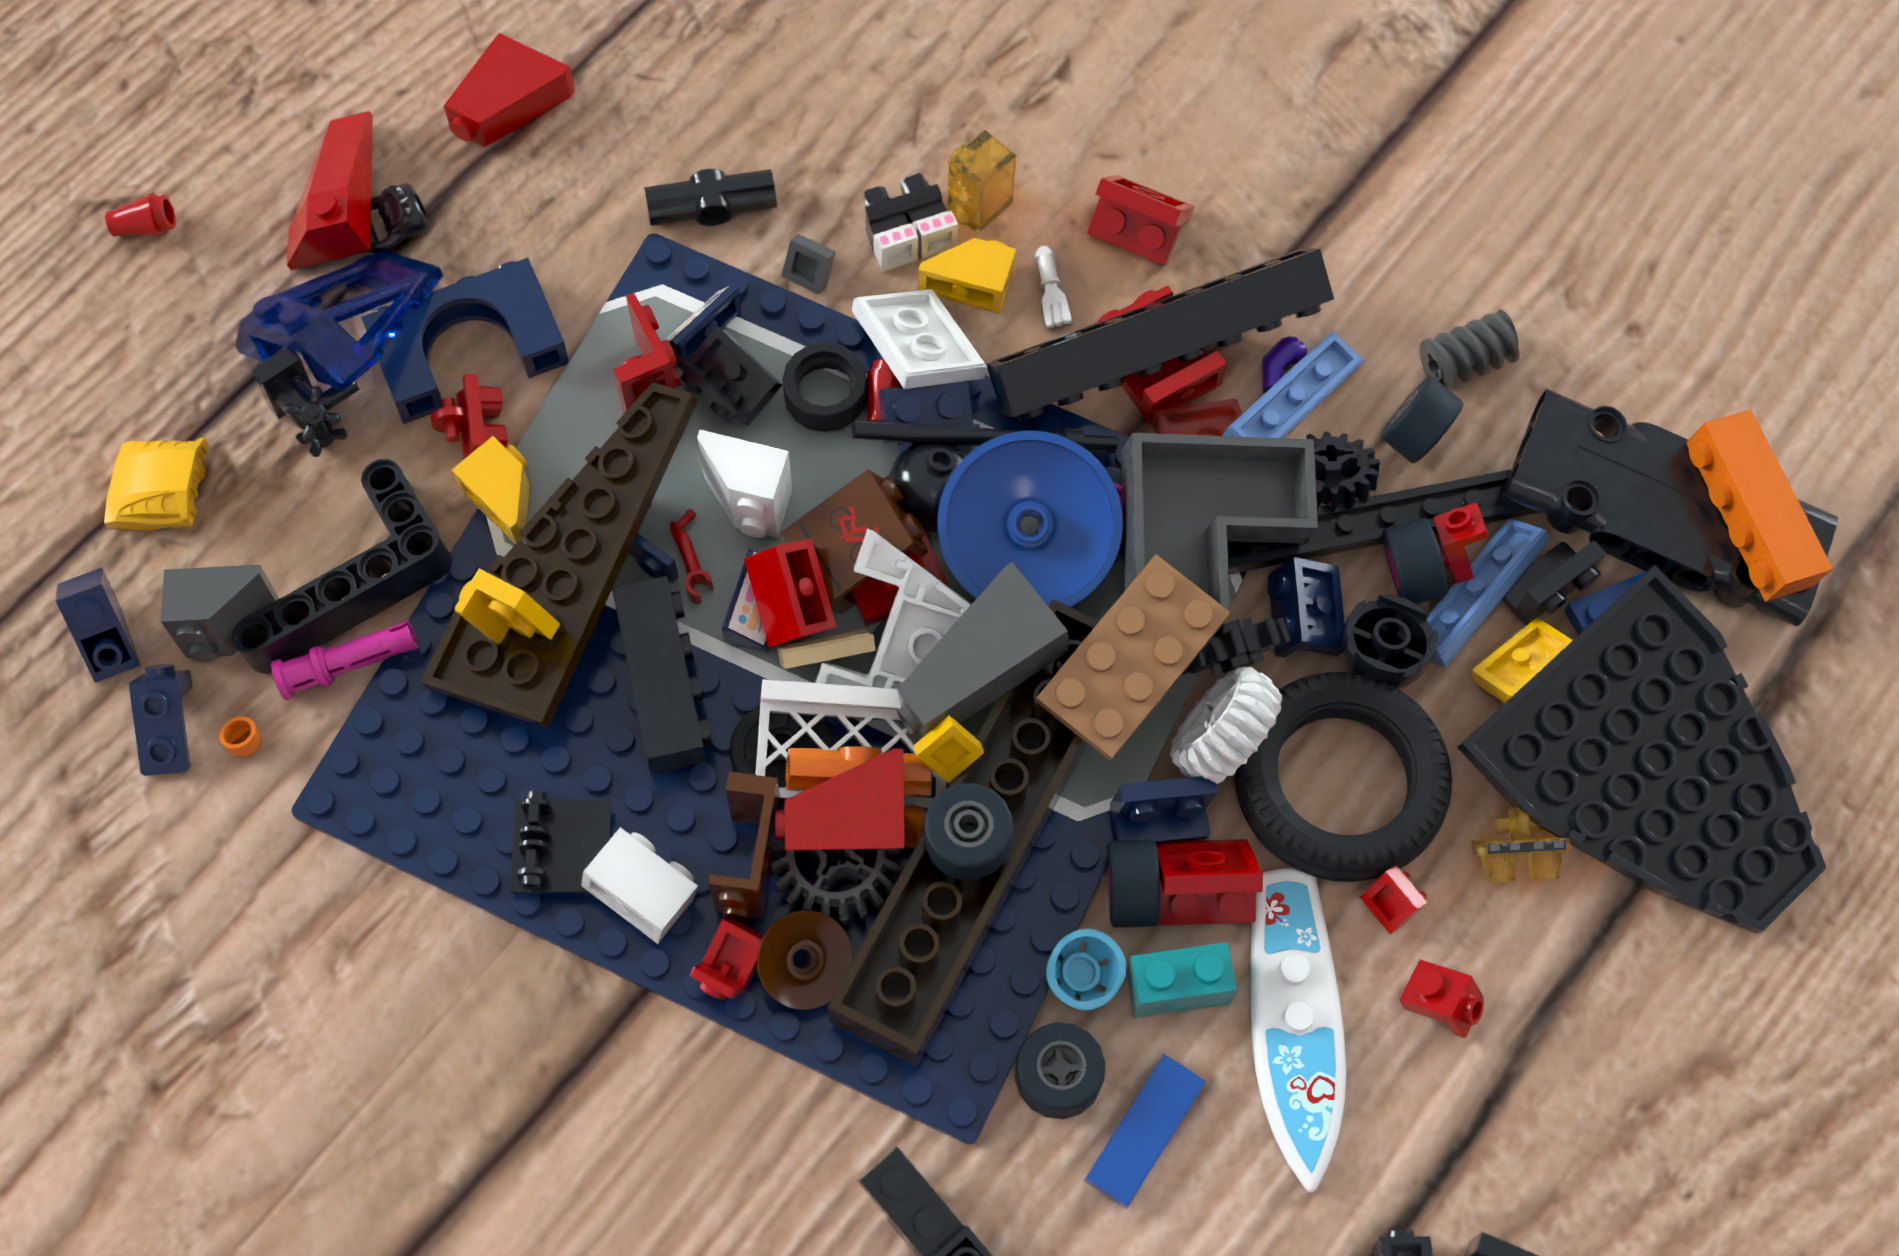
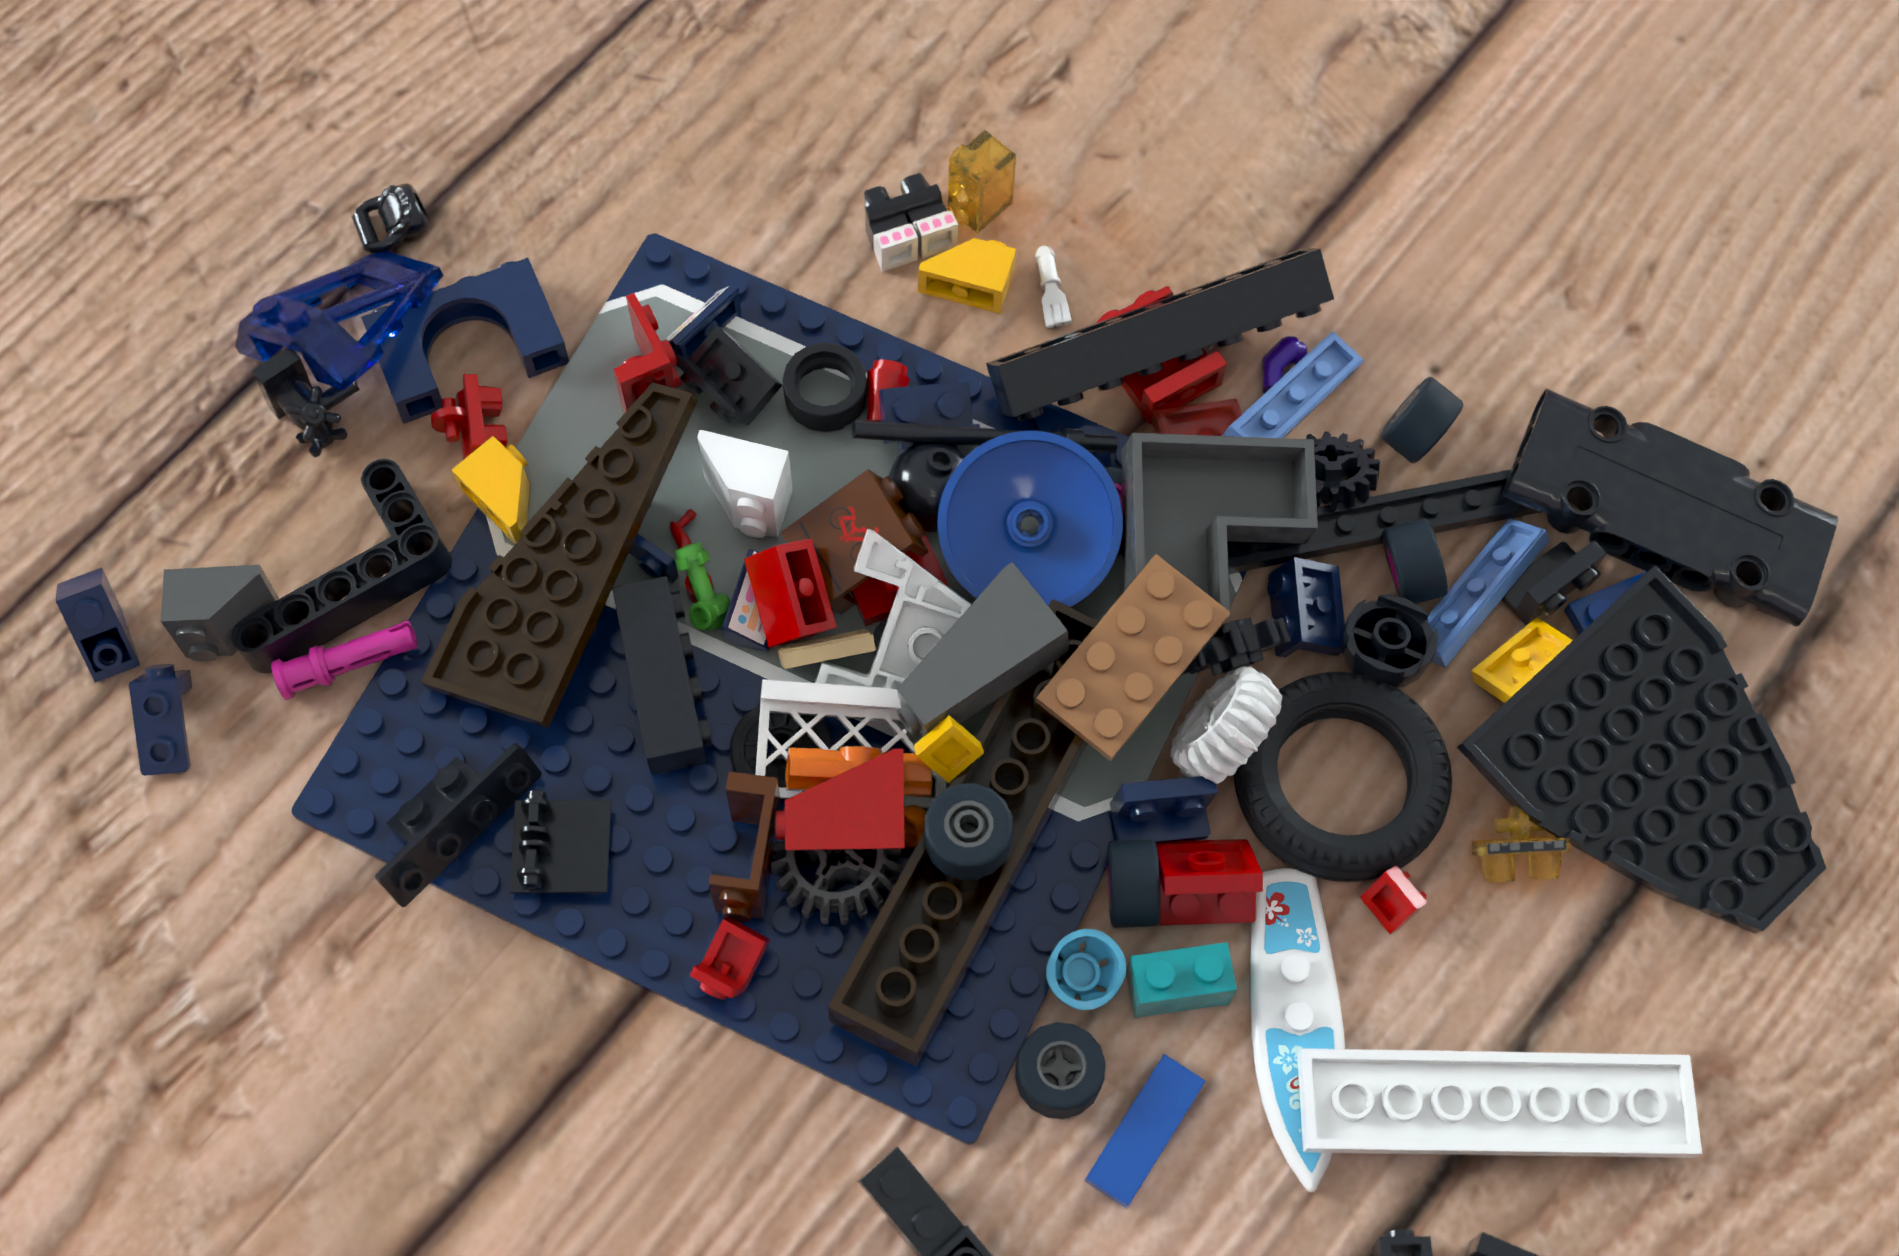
yellow slope [104,438,209,531] -> none
red cone [105,193,176,237] -> none
orange hinge [219,716,262,758] -> none
red wedge [287,111,373,270] -> none
red slope [444,33,575,147] -> none
yellow bracket [455,569,561,644] -> none
white brick [581,827,698,944] -> none
black piece [644,169,777,226] -> none
reddish brown dish [757,910,853,1010] -> none
dark grey tile [781,234,836,294] -> none
white tile [852,289,987,389] -> none
red bracket [1087,175,1195,265] -> none
red bracket [1399,959,1484,1038] -> none
dark grey piece [1419,309,1519,389] -> none
red bracket [1433,503,1488,584] -> none
orange brick [1686,409,1833,602] -> none
none -> black bracket [375,743,542,907]
none -> bright green bar [674,541,731,631]
none -> white plate [1297,1049,1702,1158]

